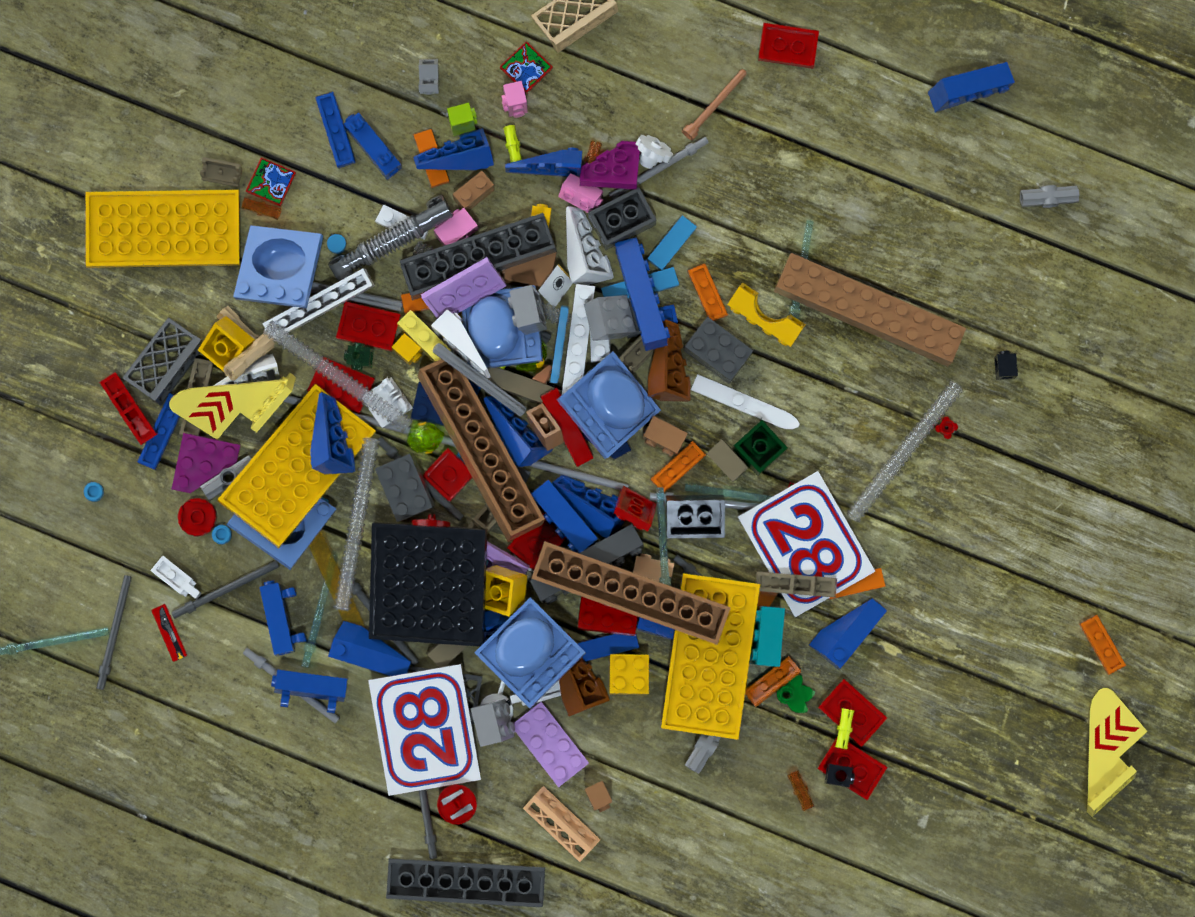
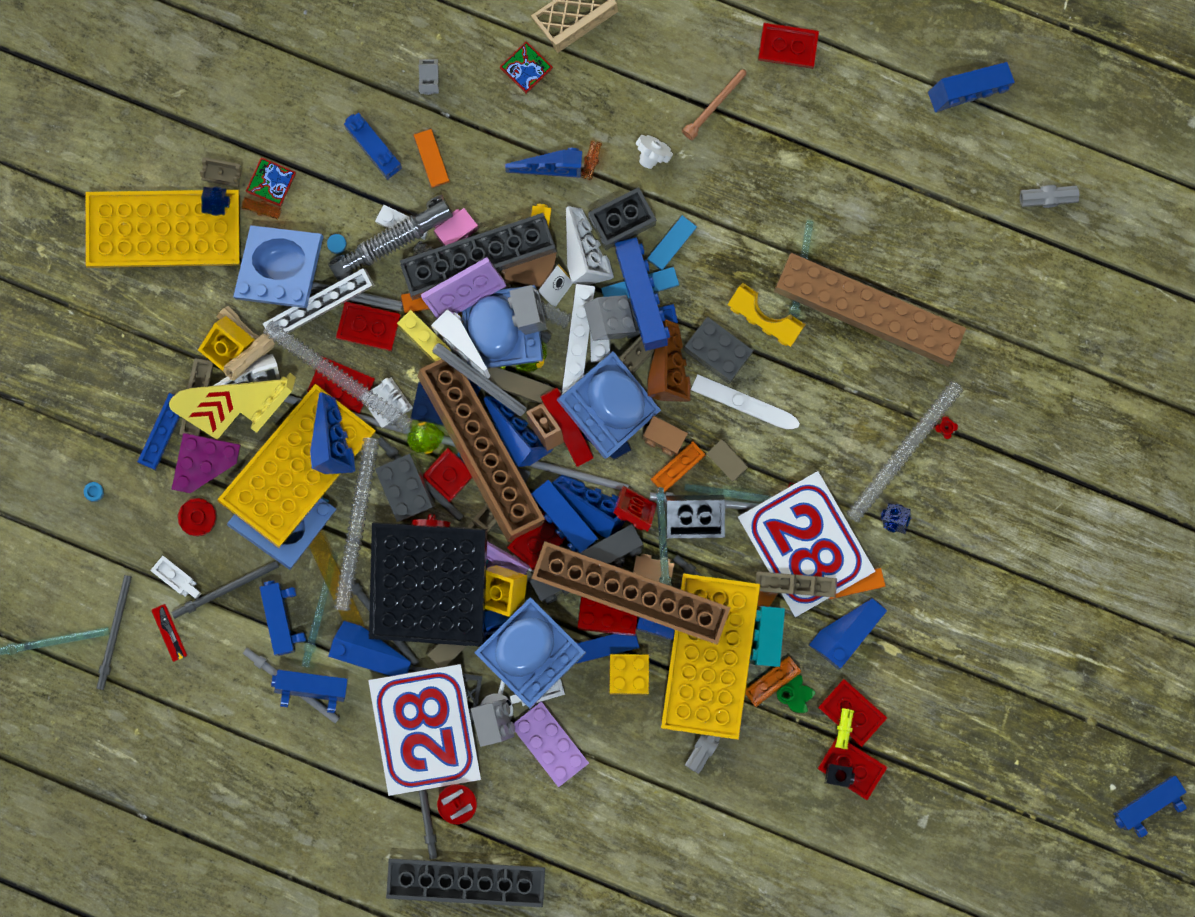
red slope [99,372,157,445] -> none
dark grey fence [123,317,203,406] -> none
light grey piece [200,455,251,501] -> none
dark azure tile [212,525,232,545] -> none
blue tile [315,92,356,168] -> none
clear green brick [344,343,374,371] -> none
yellow brick [392,333,423,365] -> none
blue wedge [413,128,494,170] -> none
lime brick [447,103,478,136] -> none
medium nougat brick [453,171,495,212] -> none
bright pink brick [502,81,528,118] -> none
neon yellow pin [503,125,522,163] -> none
light nougat fence [523,786,600,862] -> none
nougat slope [532,365,552,385] -> none
dark azure tile [550,305,569,383] -> none
bright pink brick [558,173,604,213] -> none
dark orange wedge [559,633,610,716] -> none
magenta plate [580,141,640,190] -> none
medium nougat brick [584,781,612,812] -> none
light grey bar [609,137,709,200] -> none
orange tile [688,264,728,321] -> none
dark green brick [732,420,788,476] -> none
clear orange pin [787,770,814,811] -> none
black brick [994,351,1018,380] -> none
orange tile [1079,615,1126,675] -> none
light yellow piece [1087,688,1147,817] -> none
none -> clear blue brick [201,187,230,216]
none -> clear blue brick [880,503,911,534]
none -> blue brick [1114,776,1187,838]

